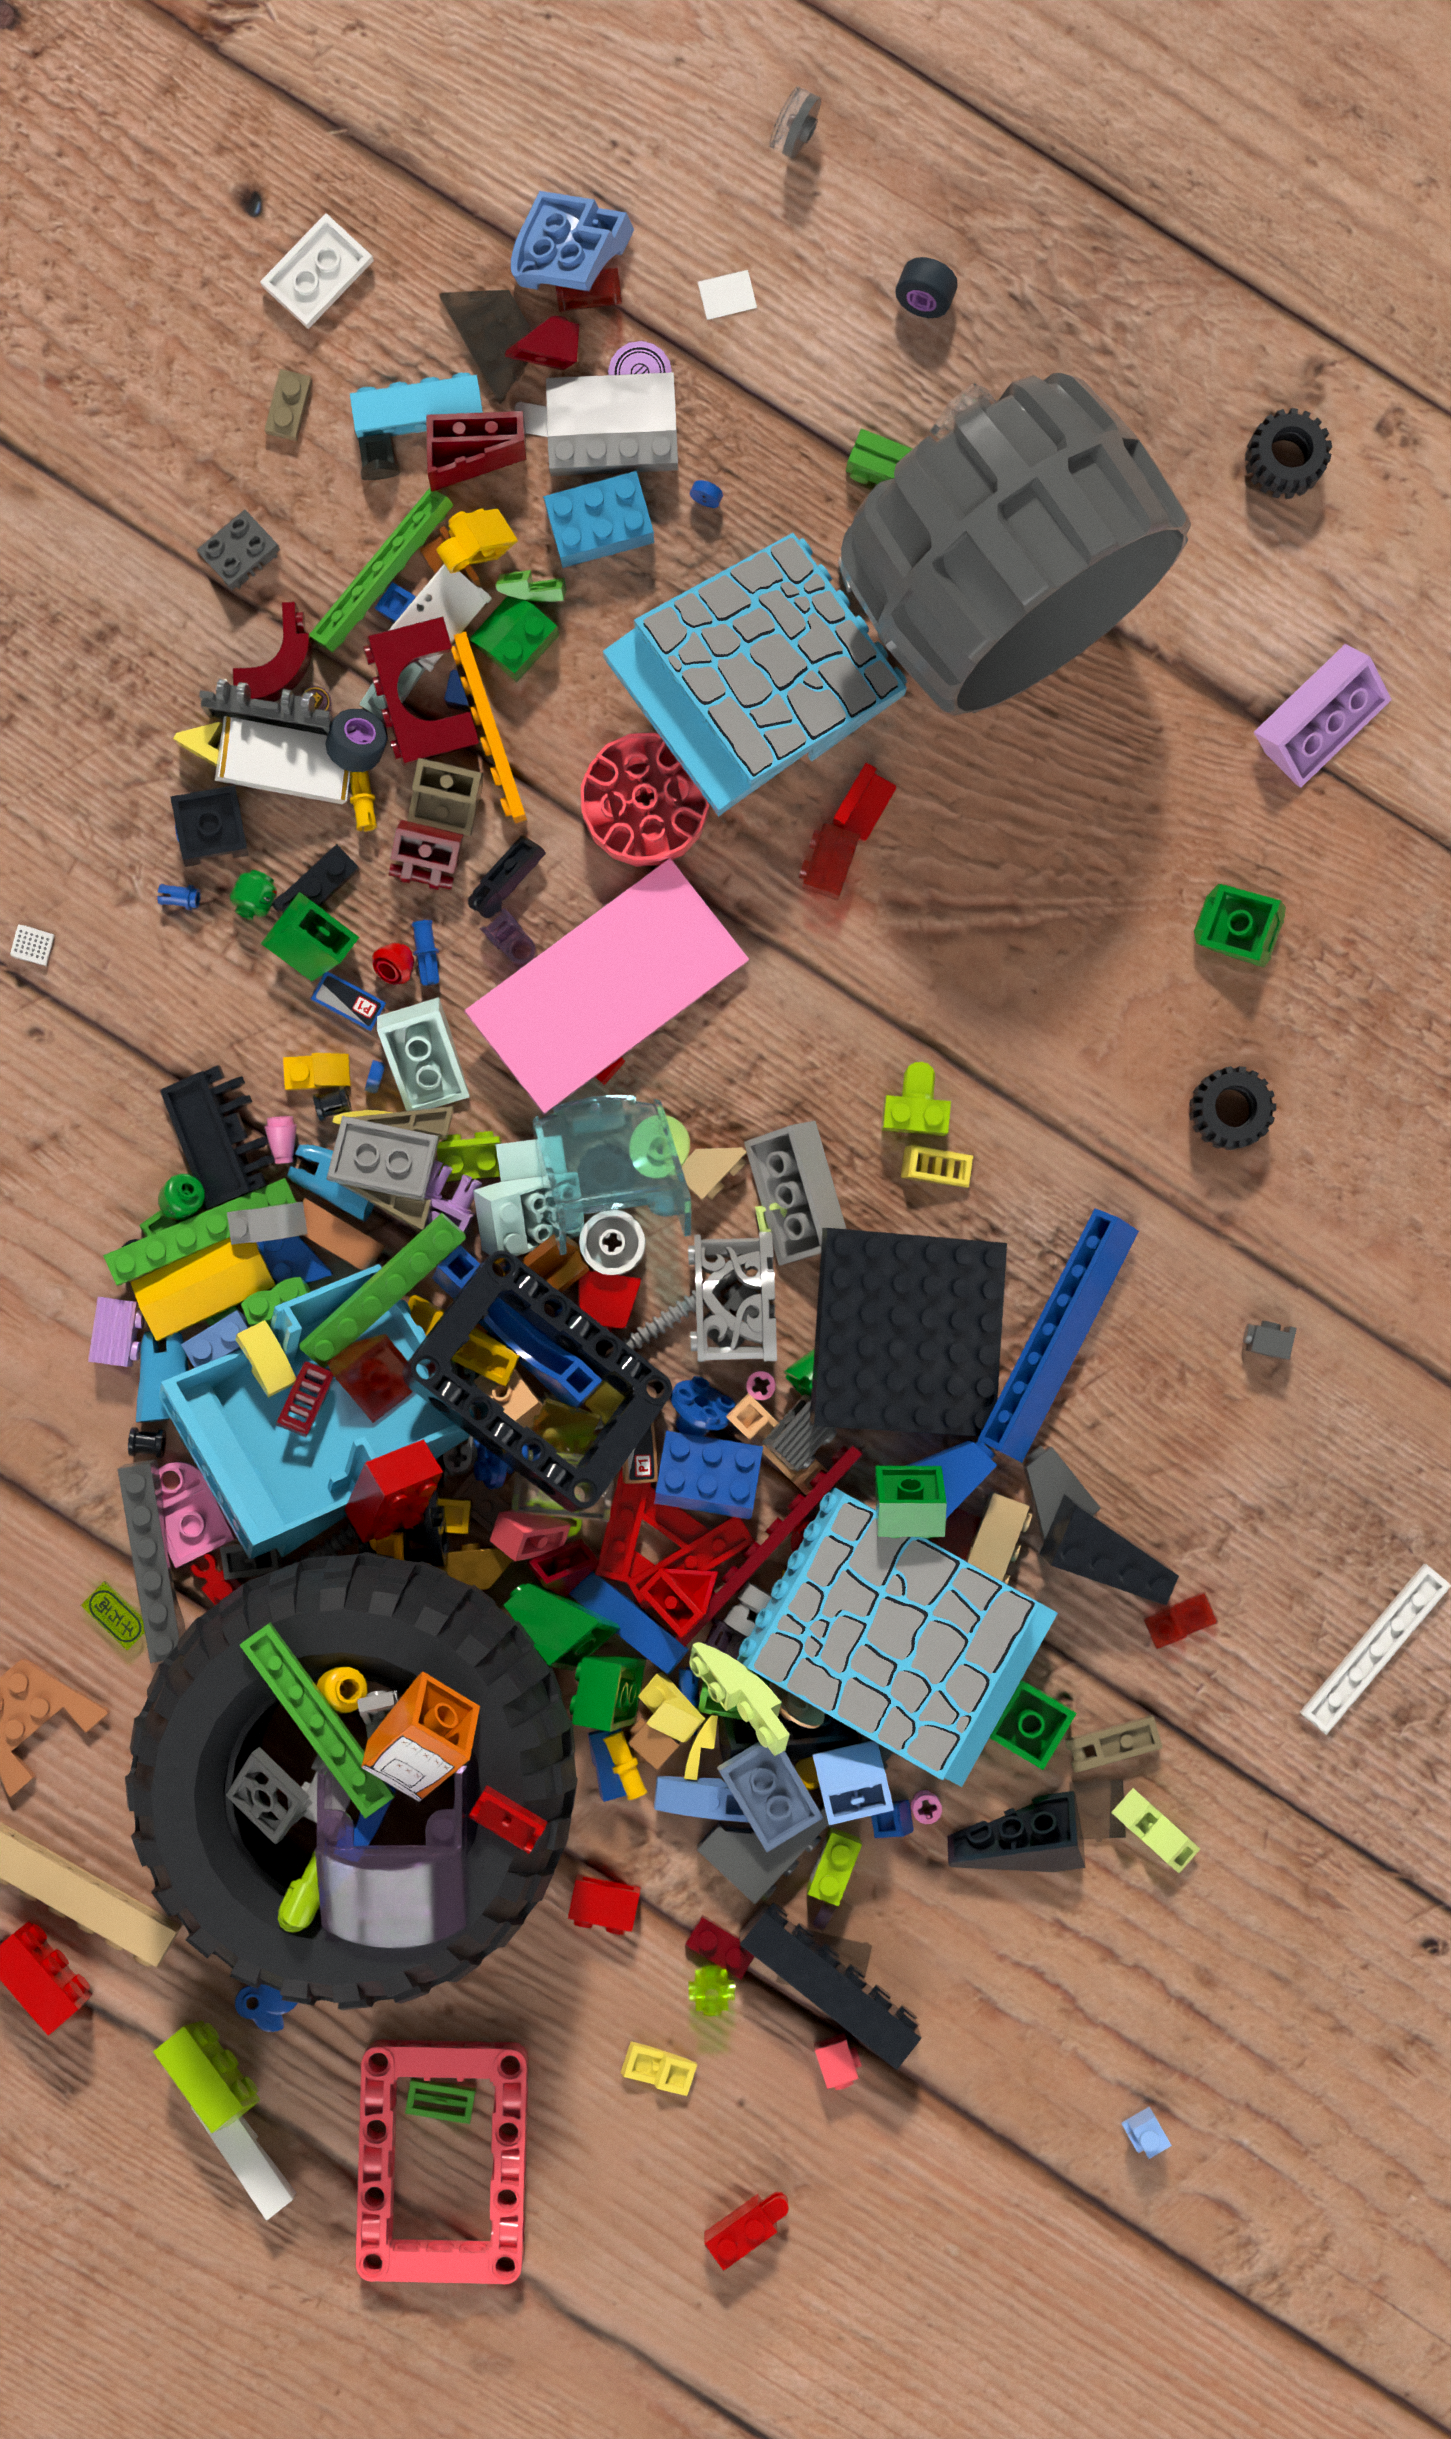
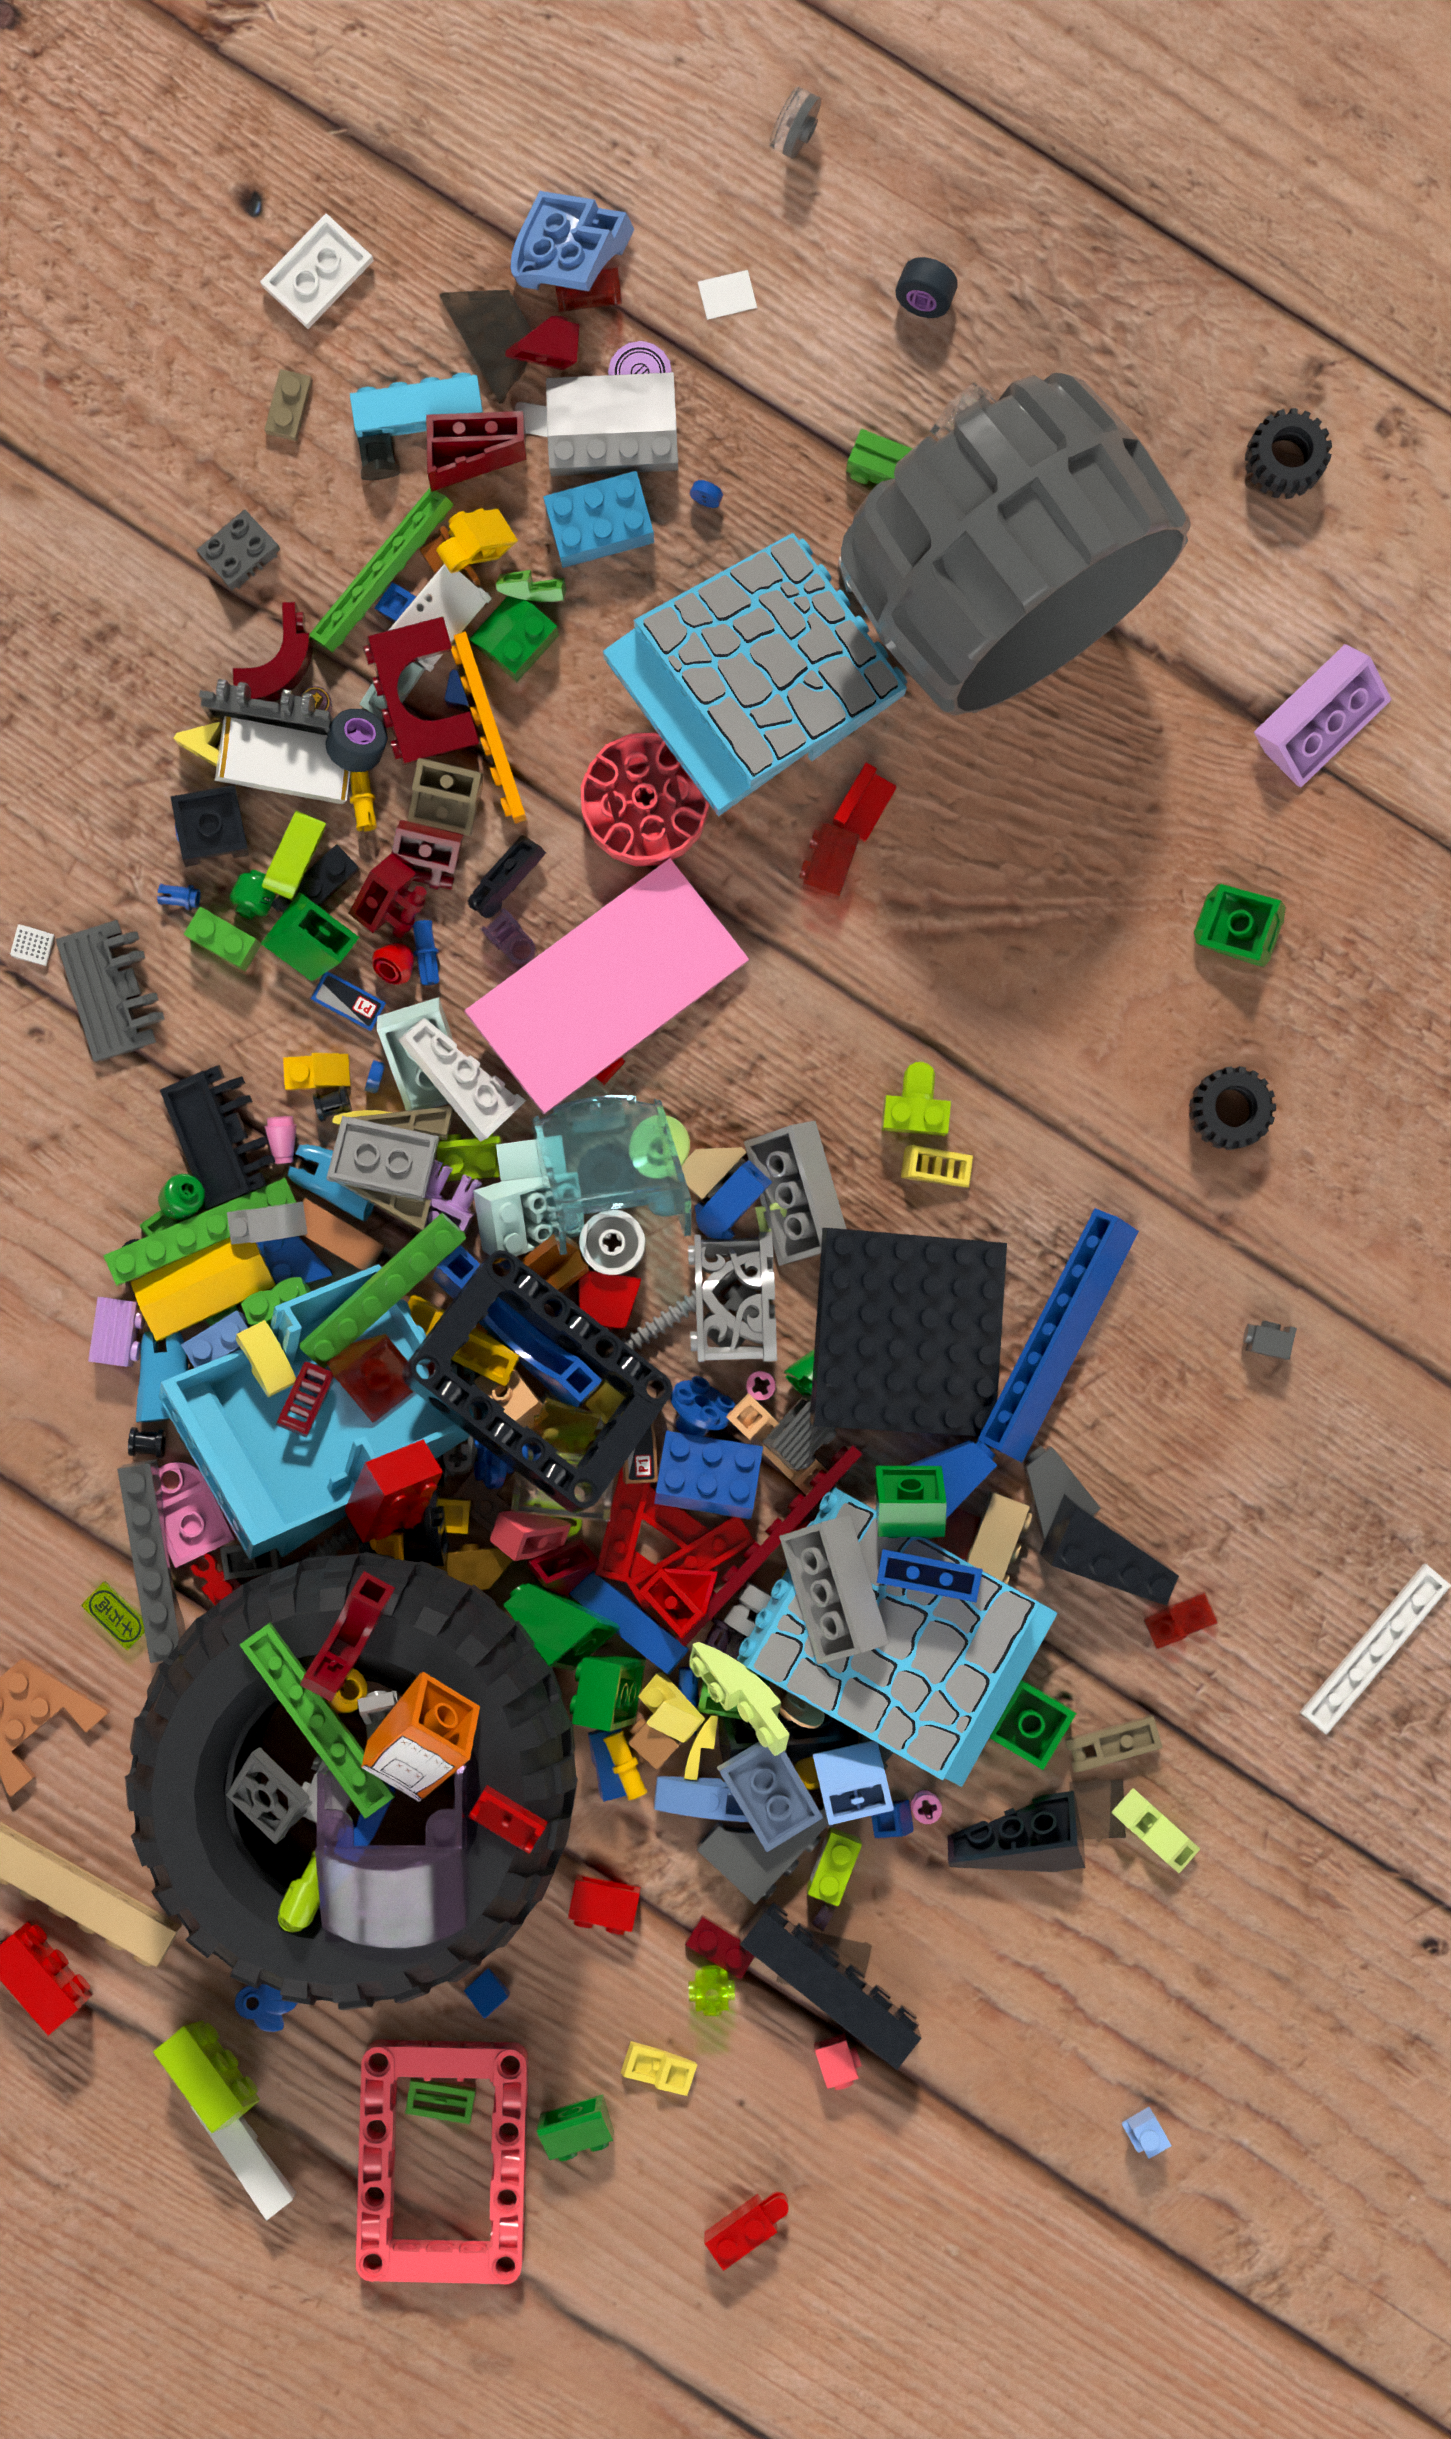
none -> dark grey hinge [55,920,165,1063]
none -> bright green brick [184,907,261,972]
none -> lime beam [262,810,326,900]
none -> dark red arch [300,1571,395,1702]
none -> dark red brick [348,854,427,938]
none -> white wing [398,1018,526,1142]
none -> blue slope [464,1968,510,2019]
none -> green slope [537,2094,614,2161]
none -> blue piece [694,1160,772,1240]
none -> light grey slope [779,1514,889,1665]
none -> blue brick [876,1549,983,1603]

